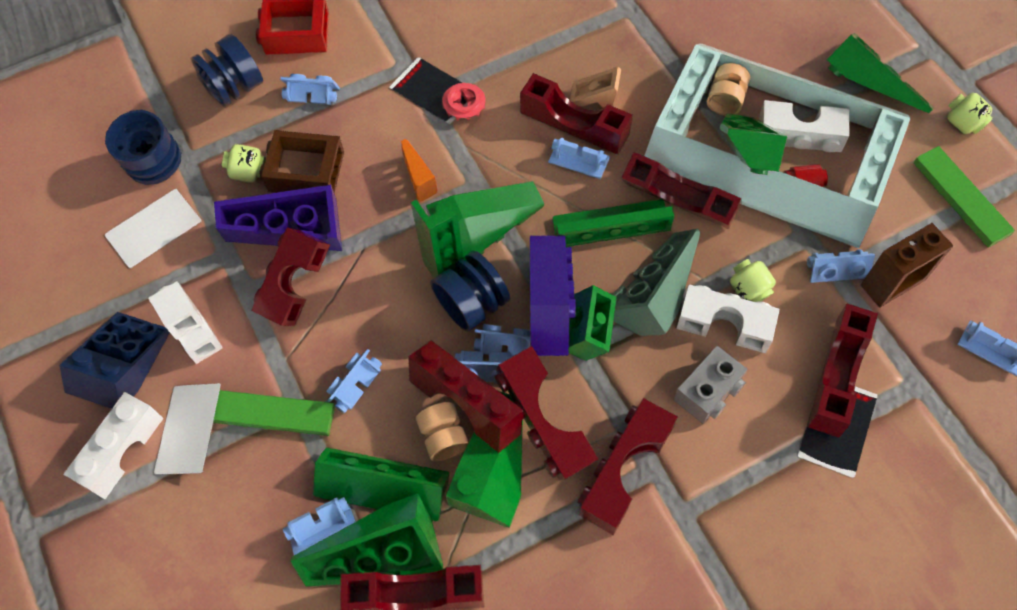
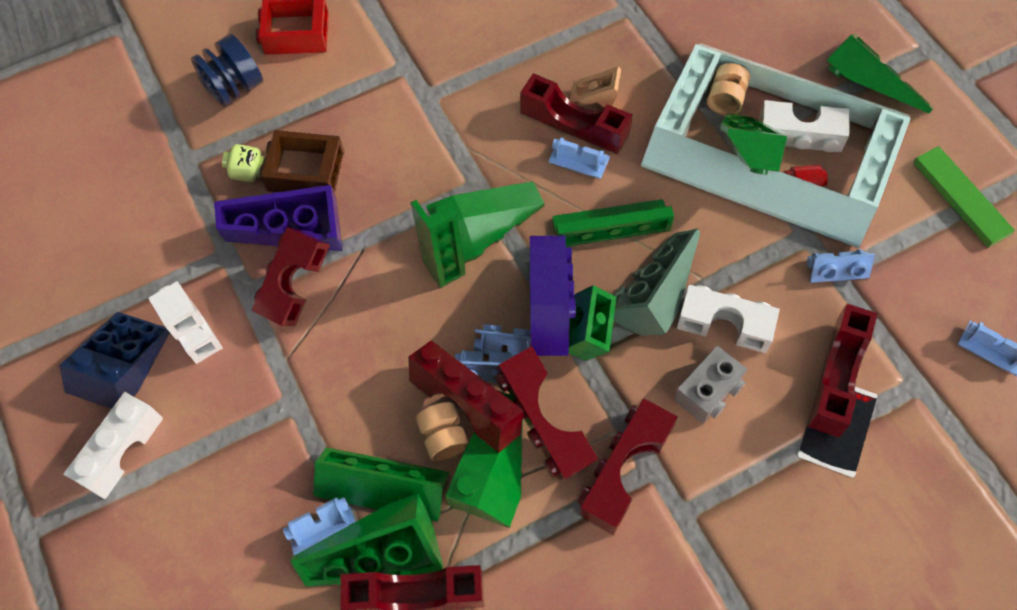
dark blue wheel [105,110,182,185] -> none
white sticker [105,189,201,268] -> none
white sticker [154,383,221,474] -> none
bright green tile [213,390,335,436] -> none
light blue hinge [280,74,340,105] -> none
light blue hinge [325,349,382,413] -> none
black sticker [390,57,468,124] -> none
orange slope [401,139,438,202] -> none
dark blue wheel [430,250,510,332] -> none
coral gear [442,83,485,121] -> none
dark red arch [621,152,742,229] -> none
yellowish green head [730,259,776,302] -> none
reddish brown window [861,223,953,308] -> none
yellowish green head [947,93,993,134] -> none

